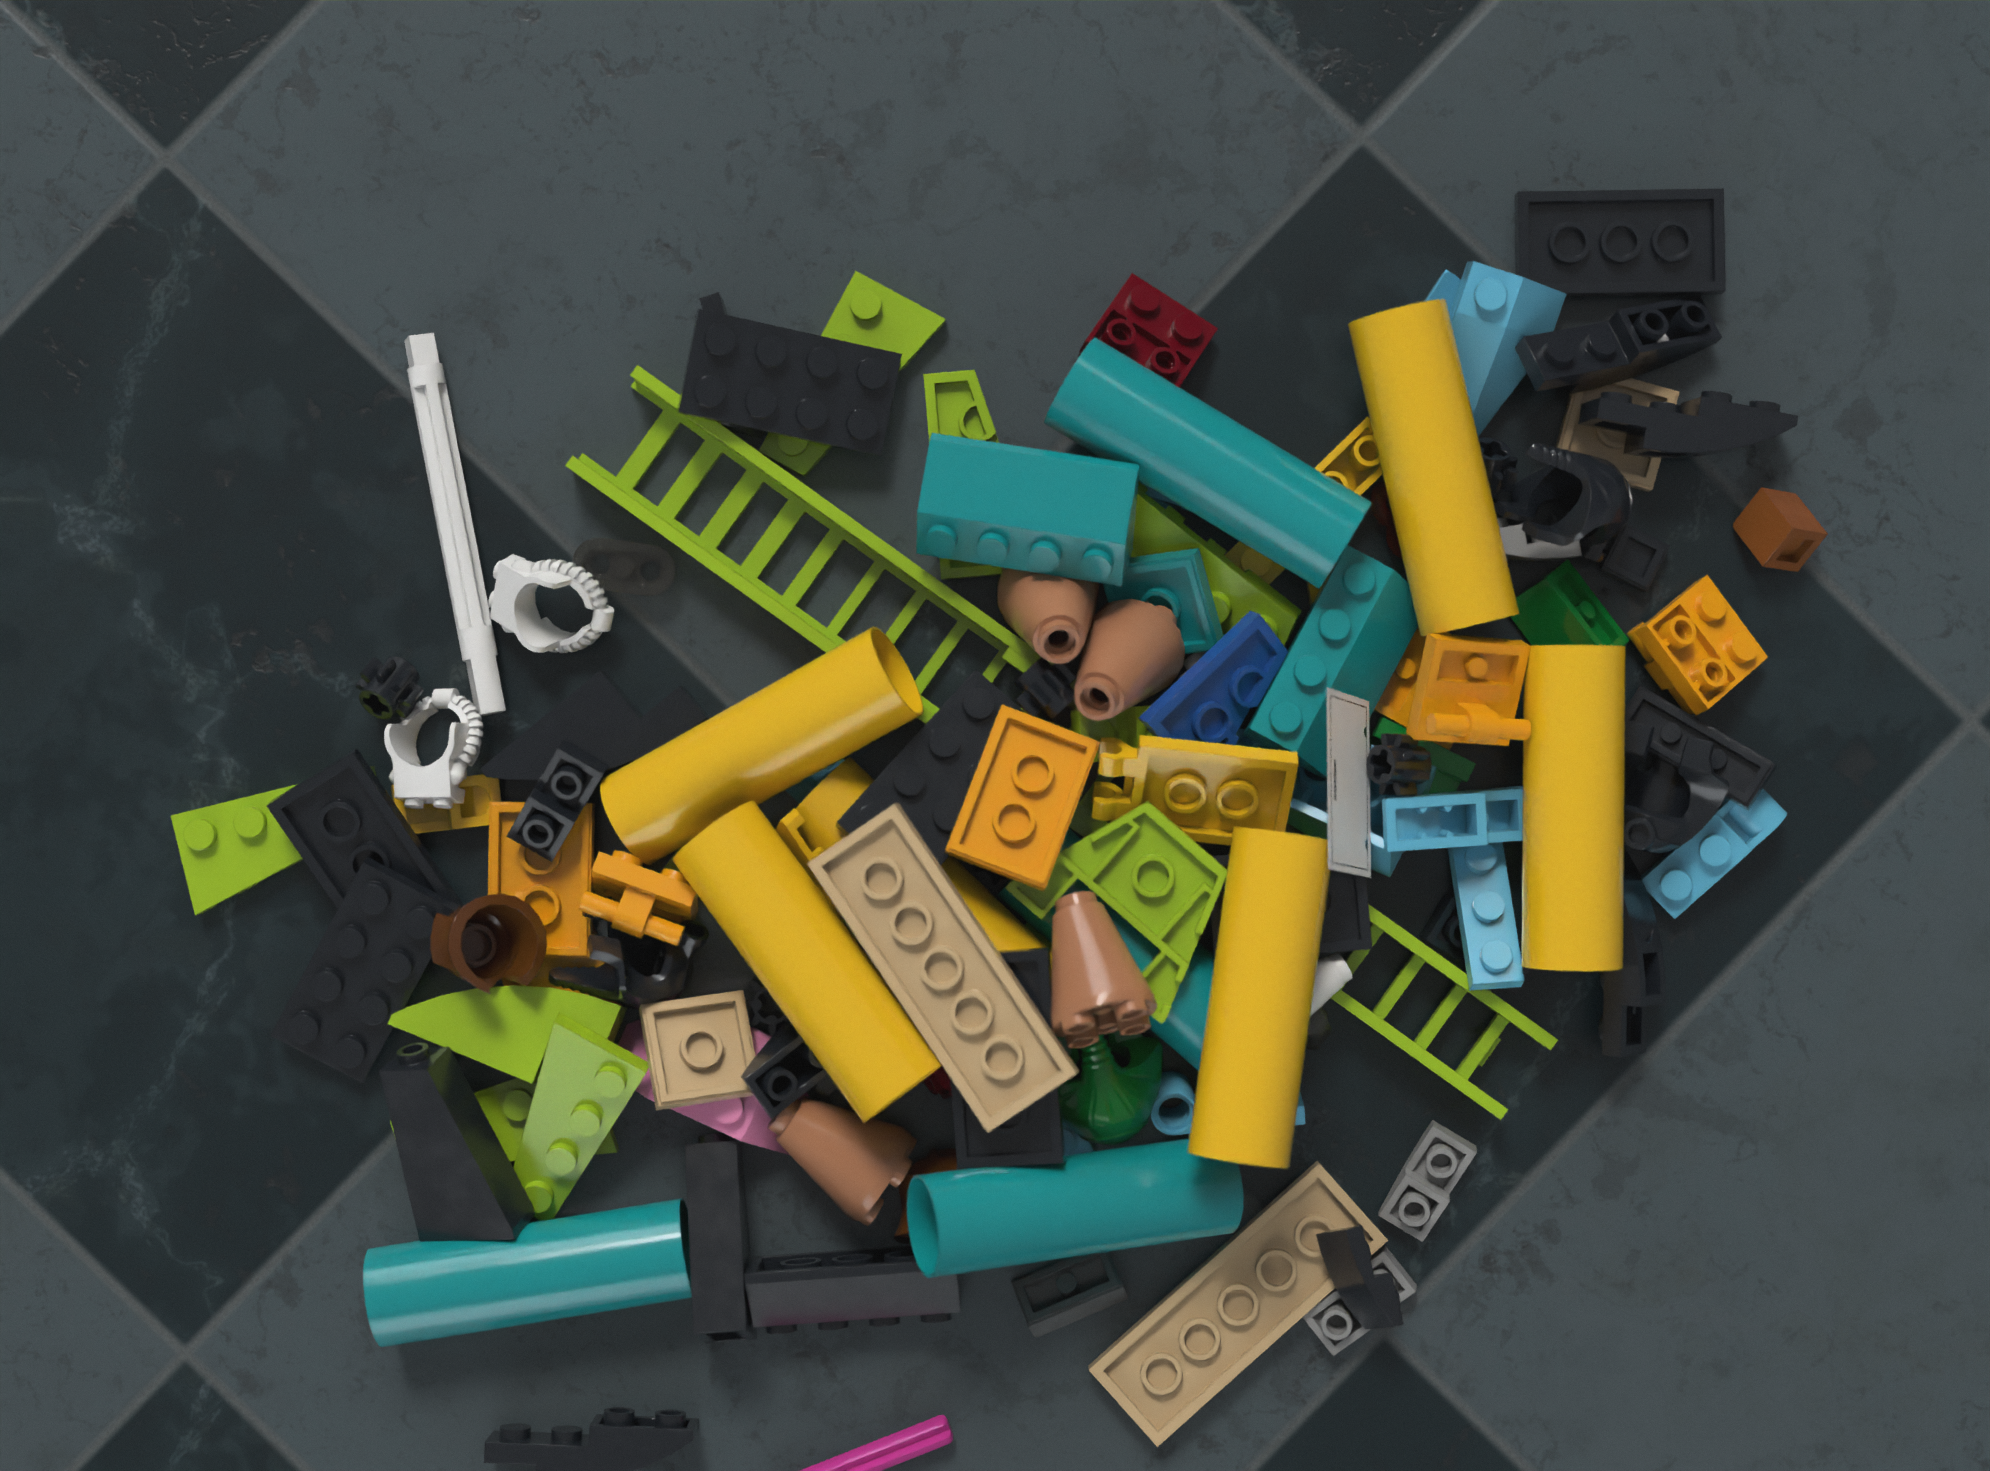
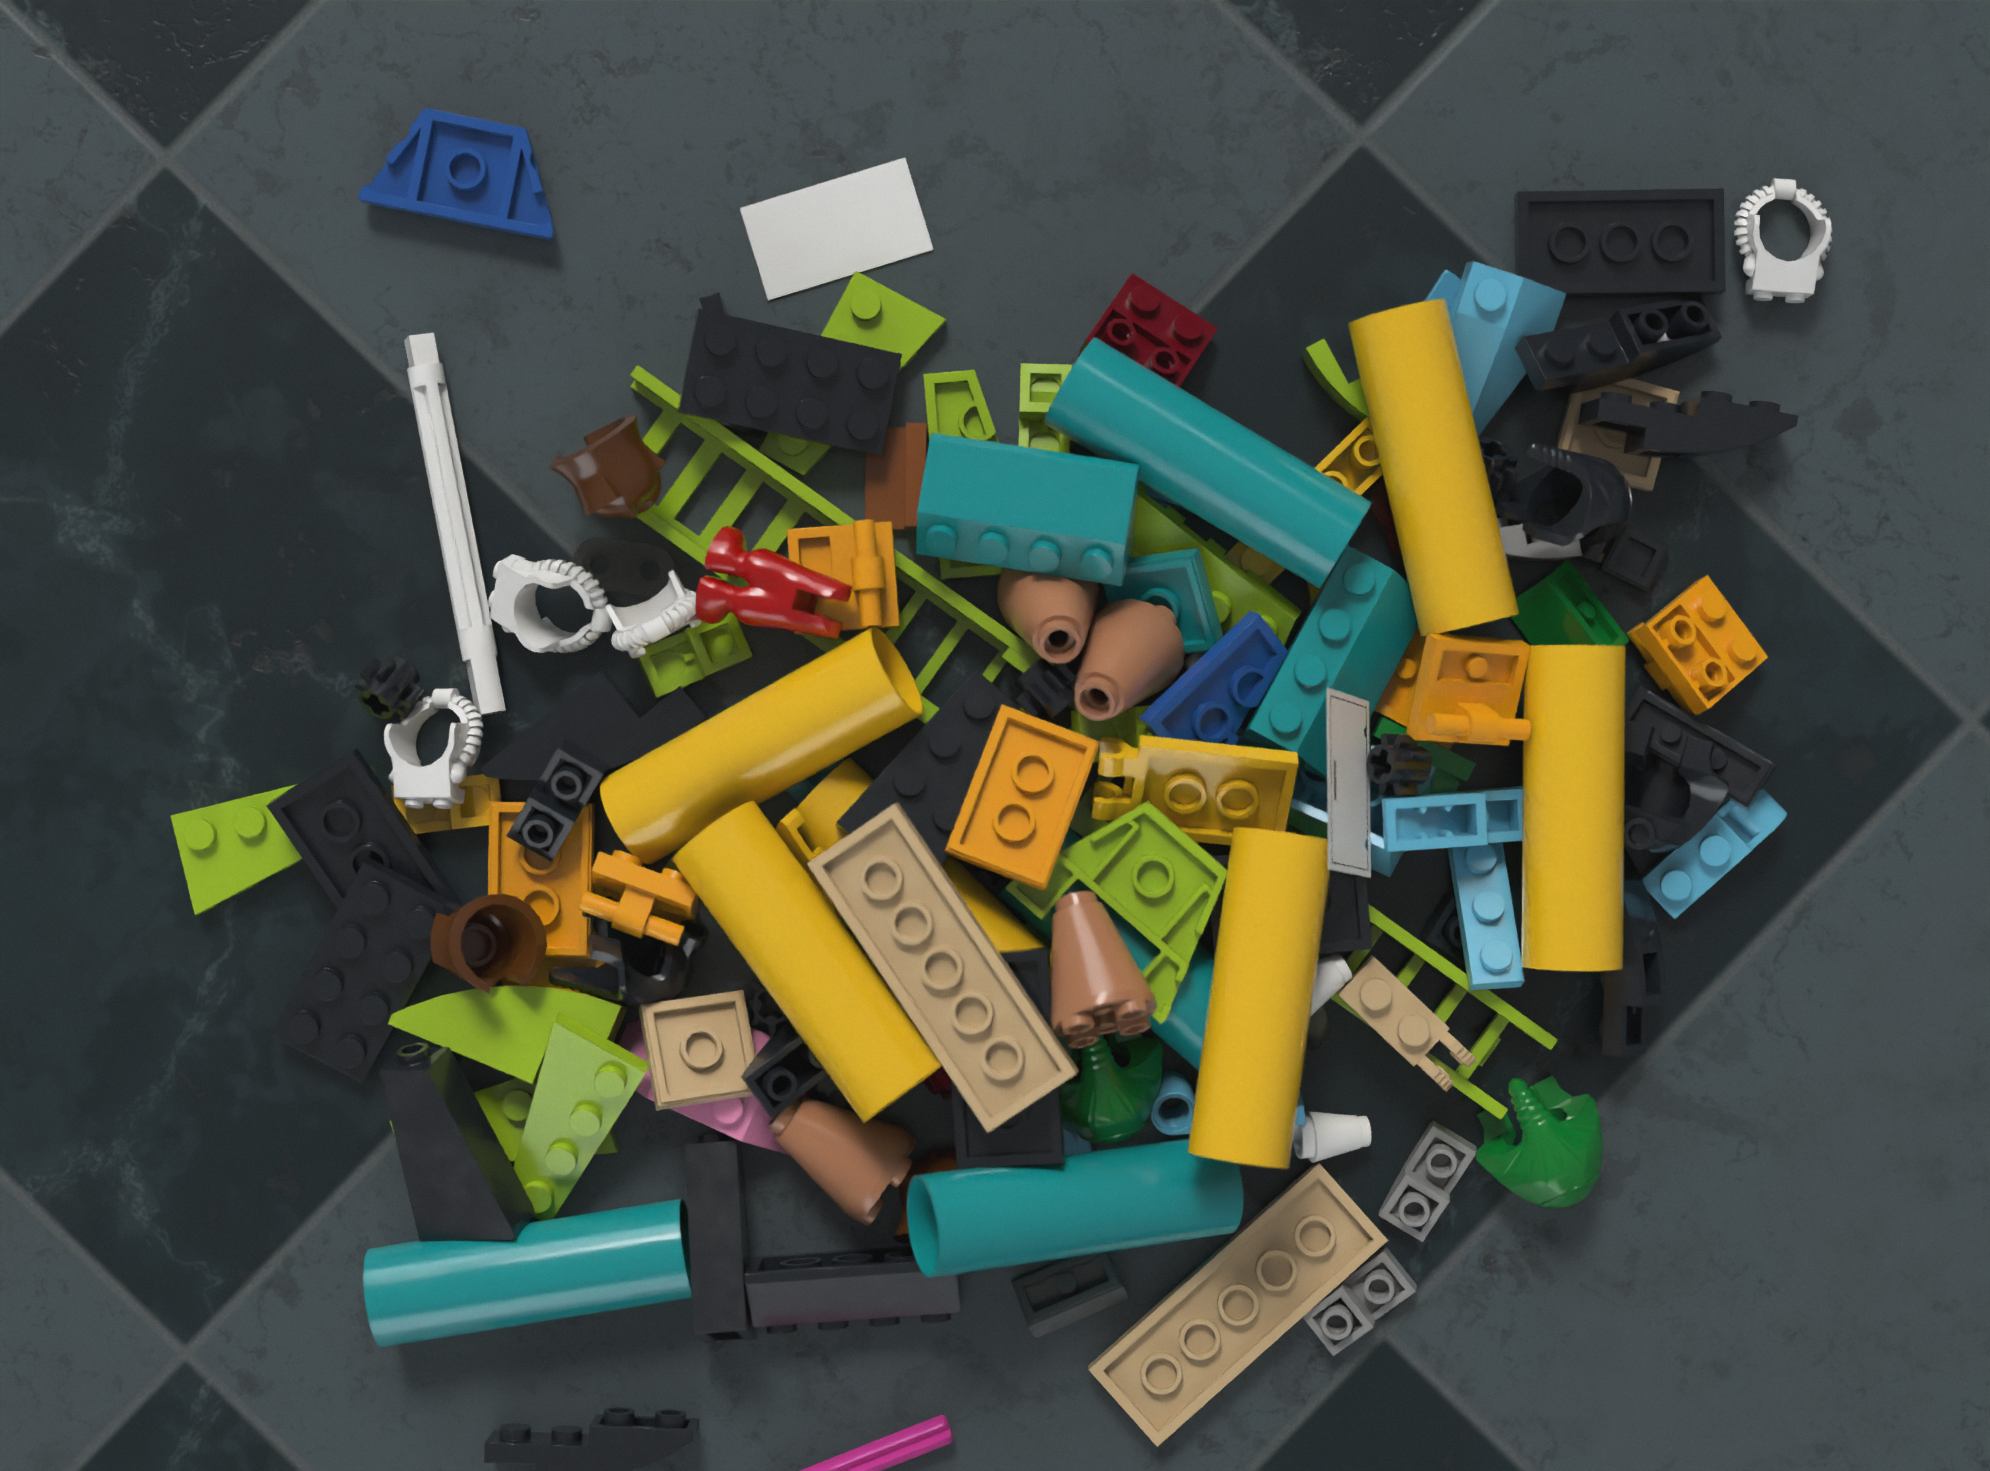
black slope [1316,1225,1404,1330] -> none
dark orange panel [1733,487,1828,572] -> none
none -> blue wing [358,108,556,242]
none -> reddish brown helmet [548,414,668,519]
none -> white piece [605,570,702,658]
none -> lime slope [637,612,753,700]
none -> red piece [695,526,852,639]
none -> white sticker [740,158,934,301]
none -> light orange plate [787,520,900,635]
none -> dark orange panel [865,423,928,531]
none -> lime slope [1018,363,1072,454]
none -> white cone [1293,1111,1372,1163]
none -> lime slope [1301,339,1369,422]
none -> tan hinge [1336,955,1477,1092]
none -> green piece [1475,1075,1603,1208]
none -> white piece [1734,178,1832,303]

